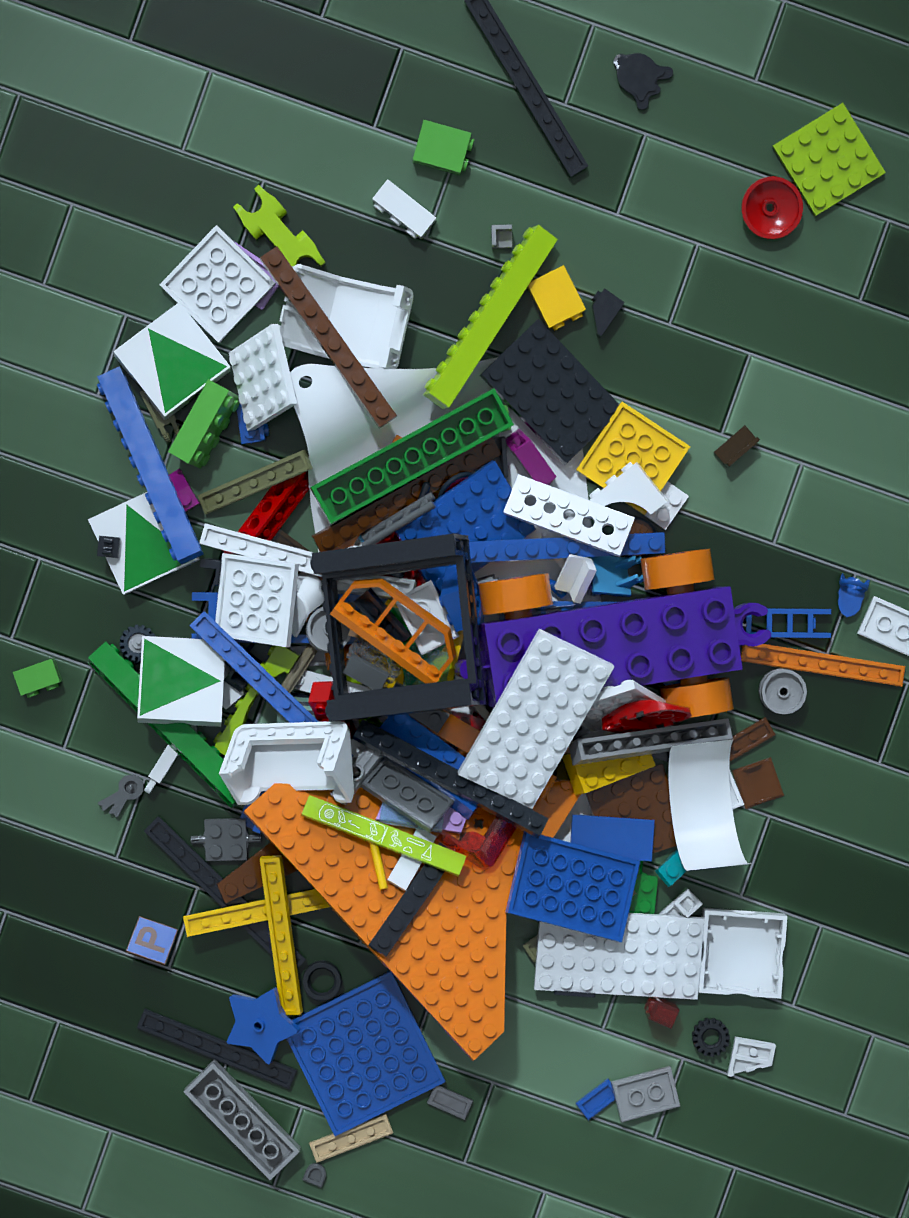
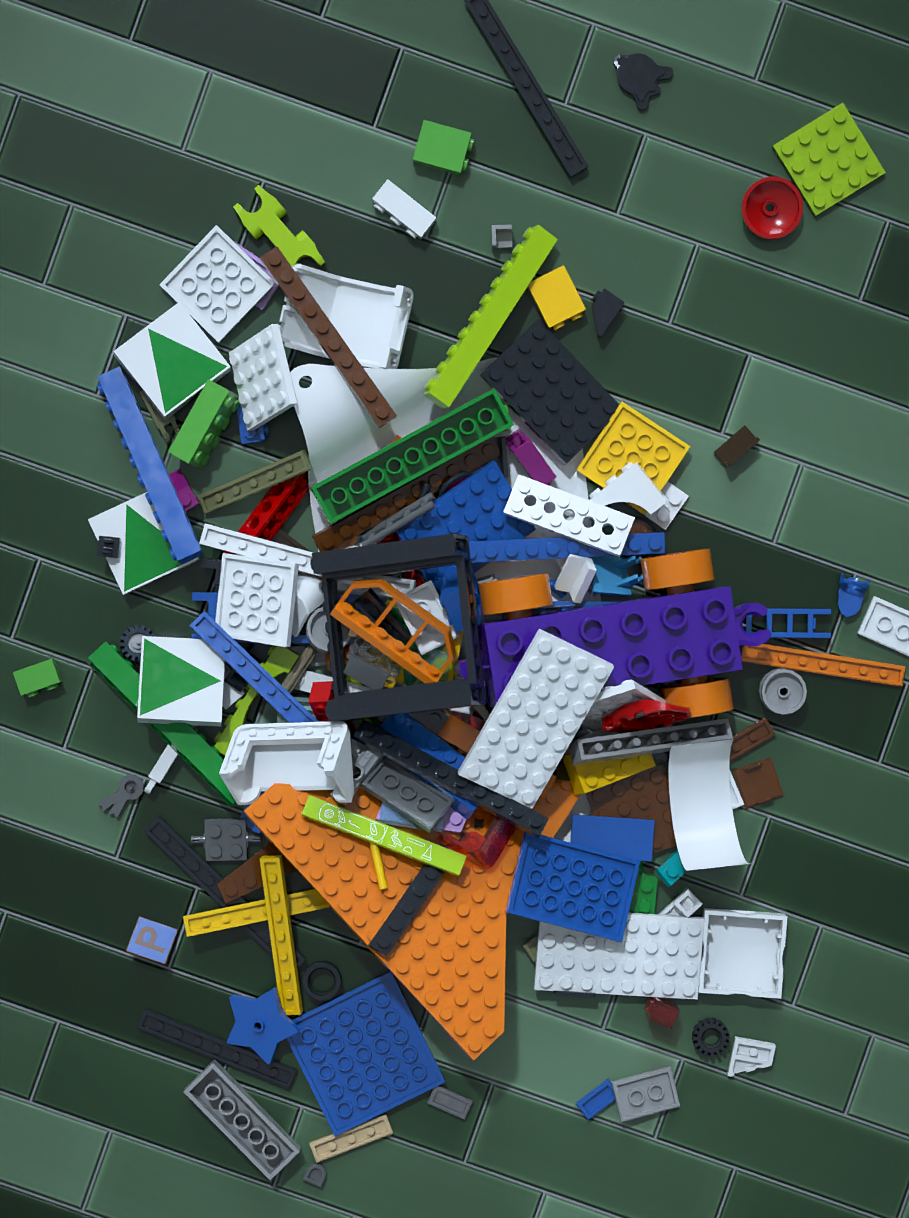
white tile [387,826,436,891] -> none

